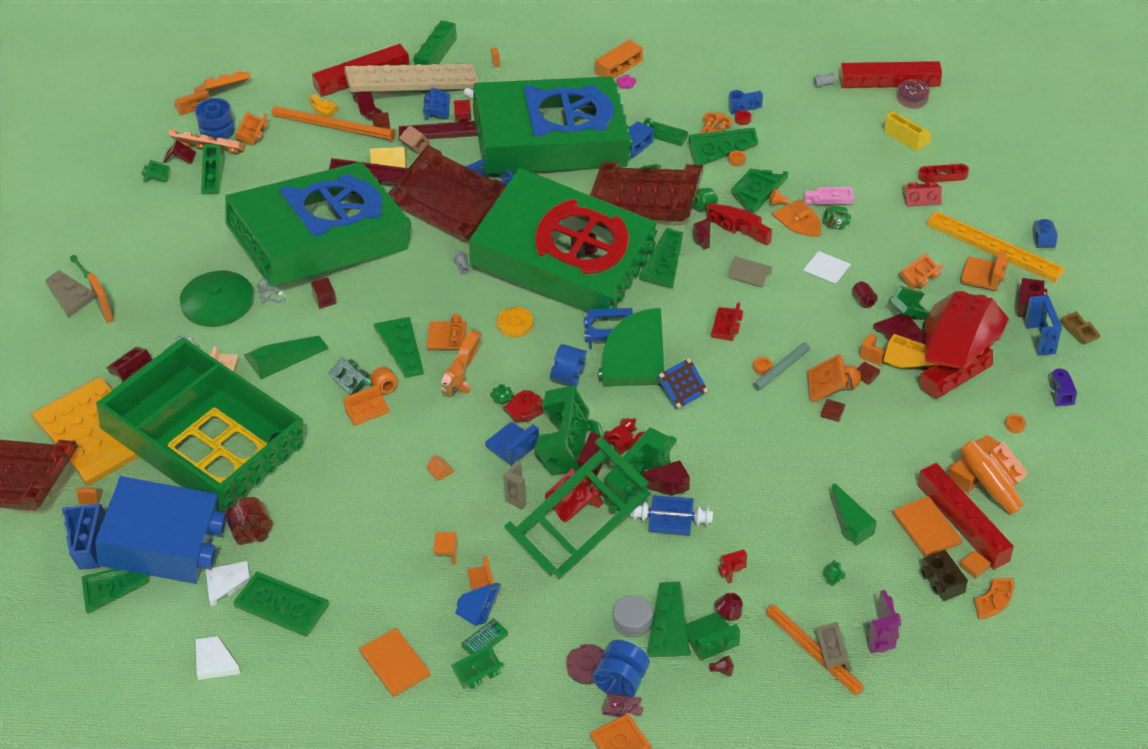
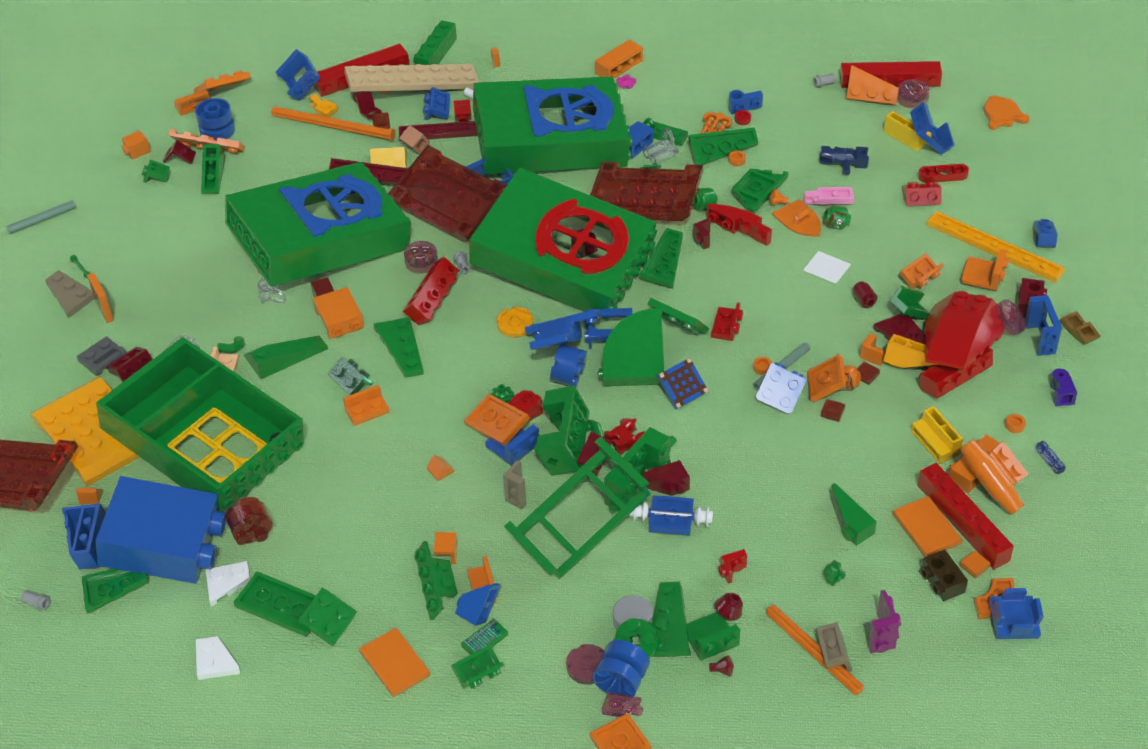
green dish [180,270,254,327] -> none
orange bracket [235,112,268,146] -> none
orange head [370,366,398,395] -> none
orange hinge [427,313,467,350] -> none
orange animal [441,329,482,397] -> none
red bracket [545,468,604,522] -> none
dark tan panel [729,256,773,287] -> none
none -> sand green piece [7,200,76,234]
none -> light grey pin [21,590,50,611]
none -> dark grey plate [76,336,127,376]
none -> orange brick [121,130,150,160]
none -> green arm [217,336,245,353]
none -> blue panel [276,49,320,101]
none -> green plate [298,587,357,646]
none -> orange panel [313,287,364,339]
none -> red brick [403,256,460,326]
none -> head [404,241,438,274]
none -> green bracket [414,541,458,620]
none -> orange tile [463,394,530,447]
none -> blue slope [525,309,602,350]
none -> green plate [614,618,658,659]
none -> clear piece [643,129,679,164]
none -> green plate [647,297,709,335]
none -> bracket [756,363,807,414]
none -> dark blue piece [820,146,869,175]
none -> orange wing [846,65,899,105]
none -> blue panel [910,102,955,155]
none -> yellow piece [911,406,963,464]
none -> orange tile [984,95,1030,130]
none -> blue panel [989,588,1044,639]
none -> clear pink tile [996,299,1026,335]
none -> clear blue axle [1036,441,1066,474]

